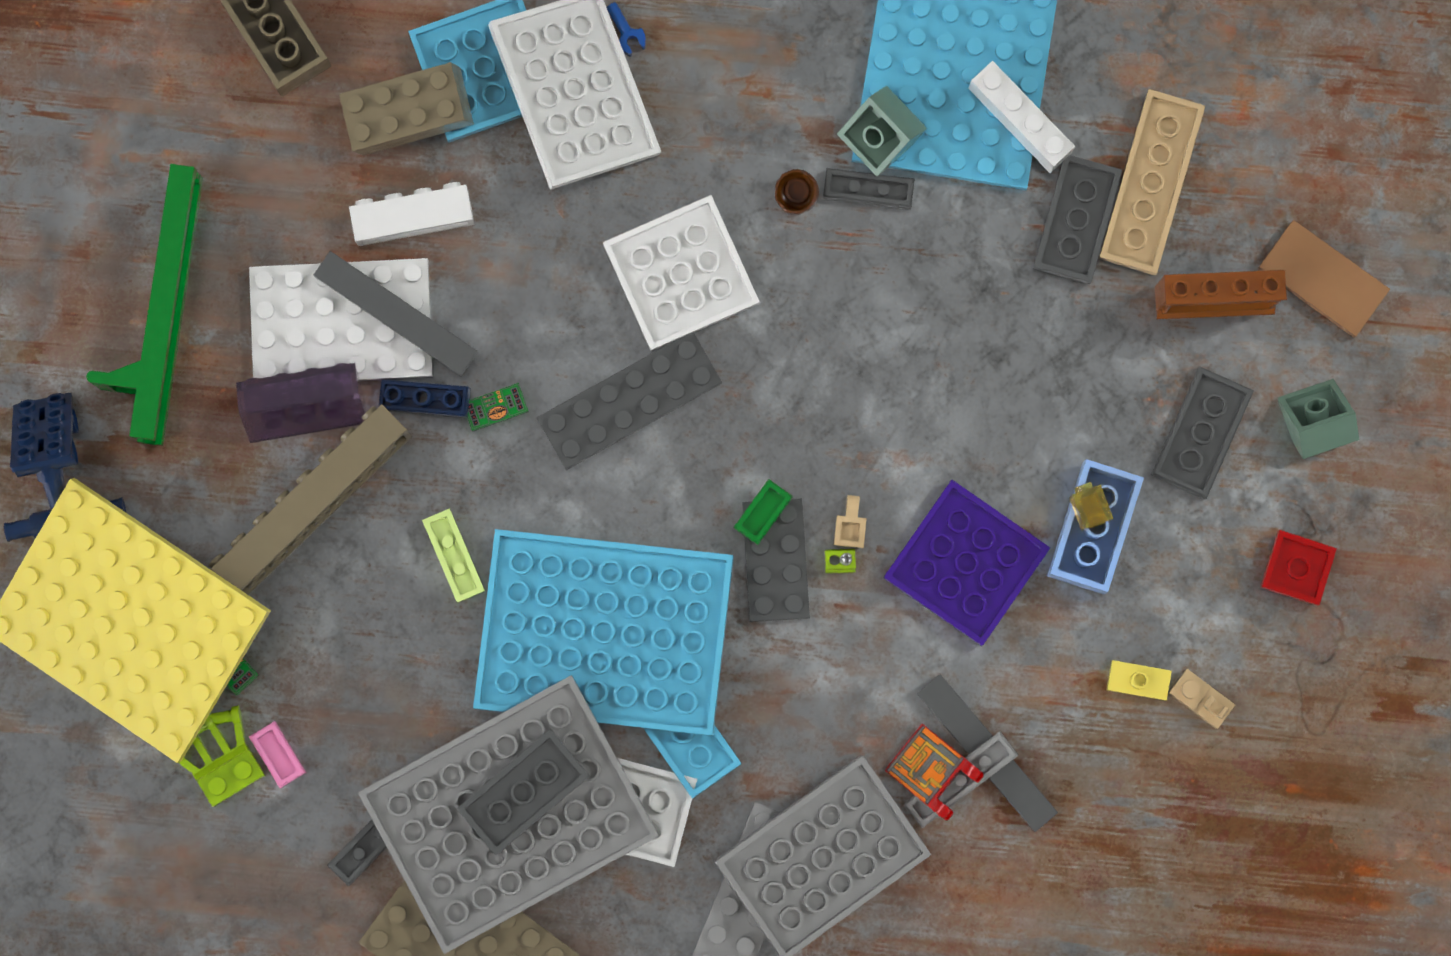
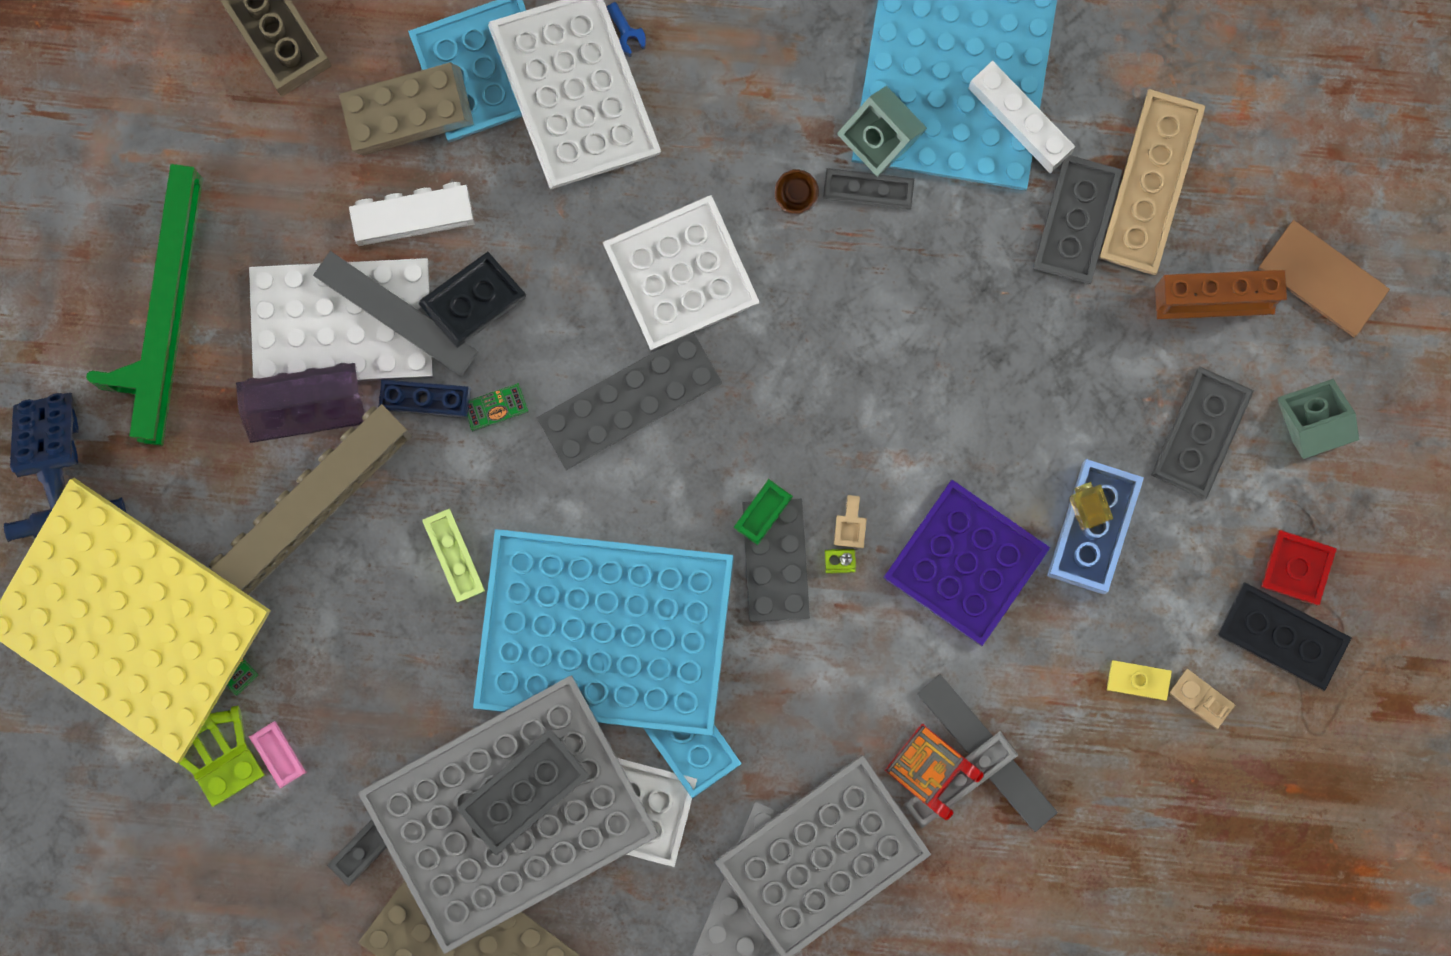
none -> black tile [419,252,526,348]
none -> black tile [1216,582,1352,691]

